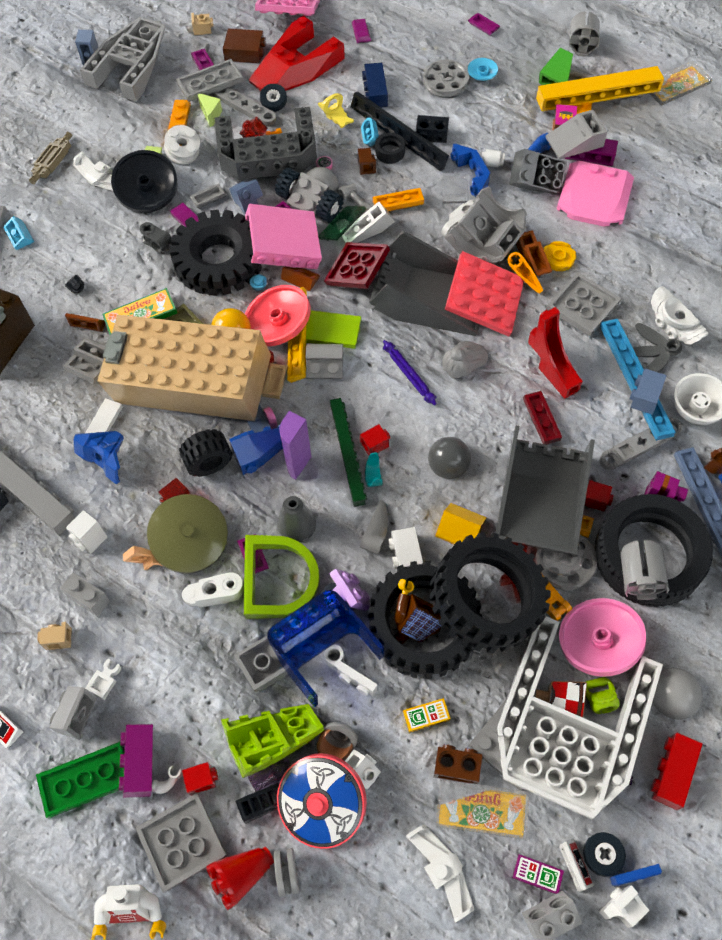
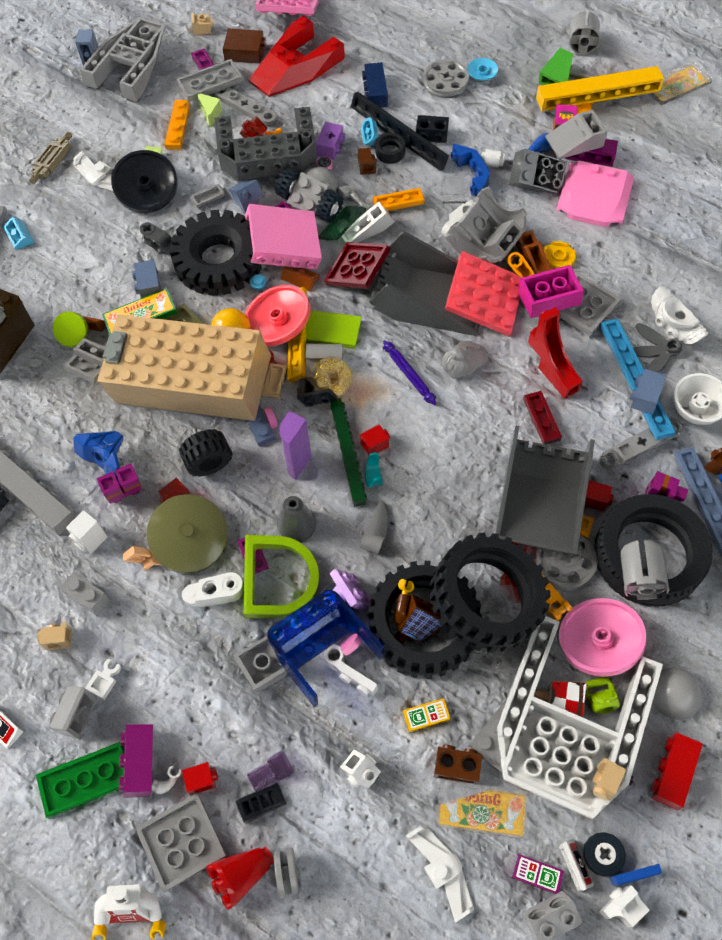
black tile [65,275,84,294] -> none
white tile [85,398,123,433] -> none
white wheel [164,125,200,165] -> none
magenta tile [170,203,198,227] -> none
lime wedge [221,704,324,778] -> none
blue wedge [229,425,283,475] -> none
black bush [260,83,287,112] -> none
dish [277,753,367,849] -> none
piece [317,721,358,760] -> none
light yellow hair [318,93,354,128] -> none
magenta tile [352,19,371,43] -> none
white hinge [388,527,423,569] -> none
dark grey piece [428,437,471,479] -> none
yellow slope [435,503,487,544] -> none
magenta tile [468,13,500,36] -> none
none -> lime tile [53,311,88,347]
none -> magenta hips [97,463,142,504]
none -> sand blue brick [132,259,161,298]
none -> black bracket [297,378,338,407]
none -> clear yellow brick [313,356,352,396]
none -> medium lavender brick [316,122,345,160]
none -> bright pink tile [340,634,362,656]
none -> dark pink brick [518,265,584,318]
none -> tan brick [592,757,626,801]

